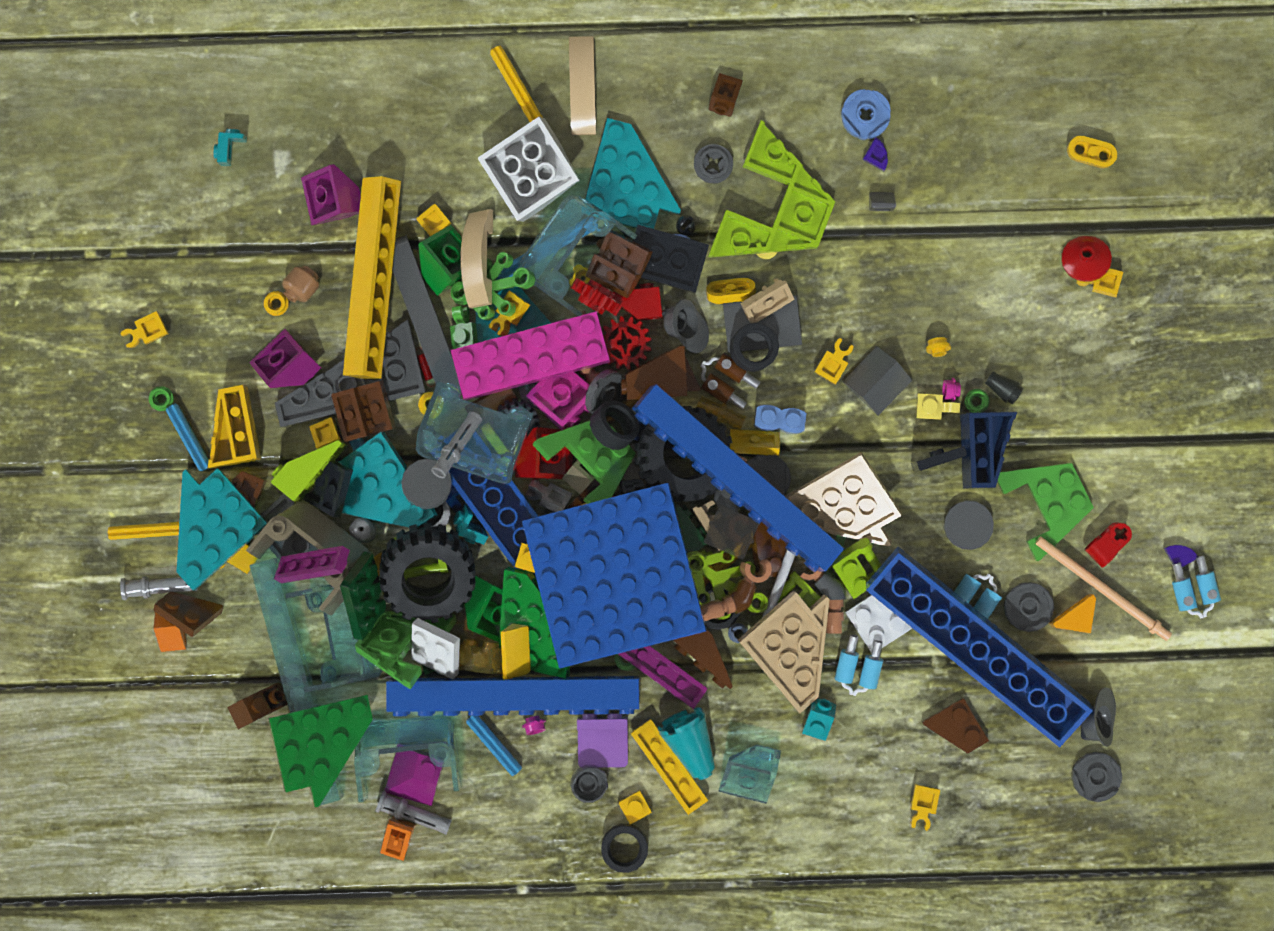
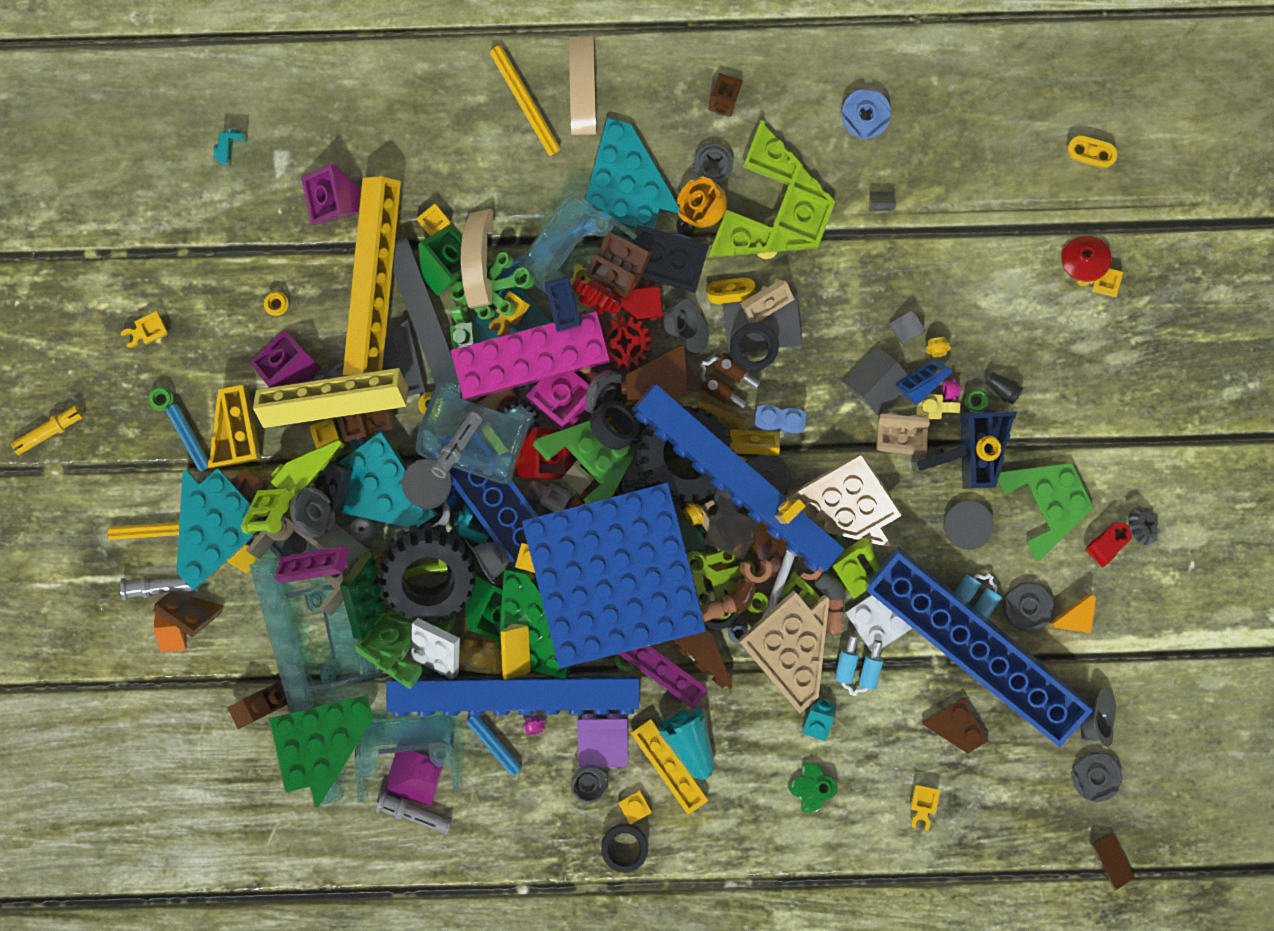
medium nougat head [282,265,319,303] -> none
orange slope [380,816,416,861] -> none
red piece [416,347,435,387] -> none
white slope [478,117,580,222] -> none
clear light blue slope [718,745,781,804] -> none
yellow plate [814,338,854,385] -> none
dark purple tile [863,137,888,172] -> none
light nougat bar [1035,536,1172,641] -> none
dark purple tile [1164,545,1199,567] -> none
medium azure piece [1172,556,1221,618] -> none
none -> yellow pin [11,405,83,456]
none -> lime plate [241,489,293,534]
none -> light yellow brick [253,368,408,428]
none -> dark grey tile [290,487,335,538]
none -> dark grey piece [463,538,509,584]
none -> dark blue plate [544,277,581,333]
none -> light orange cylinder [677,176,727,228]
none -> yellow plate [682,501,705,526]
none -> yellow plate [775,499,806,524]
none -> green plate [788,763,838,813]
none -> tan bracket [876,412,930,456]
none -> flat silver slope [890,310,925,345]
none -> blue slope [896,358,952,405]
none -> yellow plate [976,436,1001,461]
none -> reddish brown slope [1090,833,1135,890]
none -> dark grey gear [1128,506,1160,545]

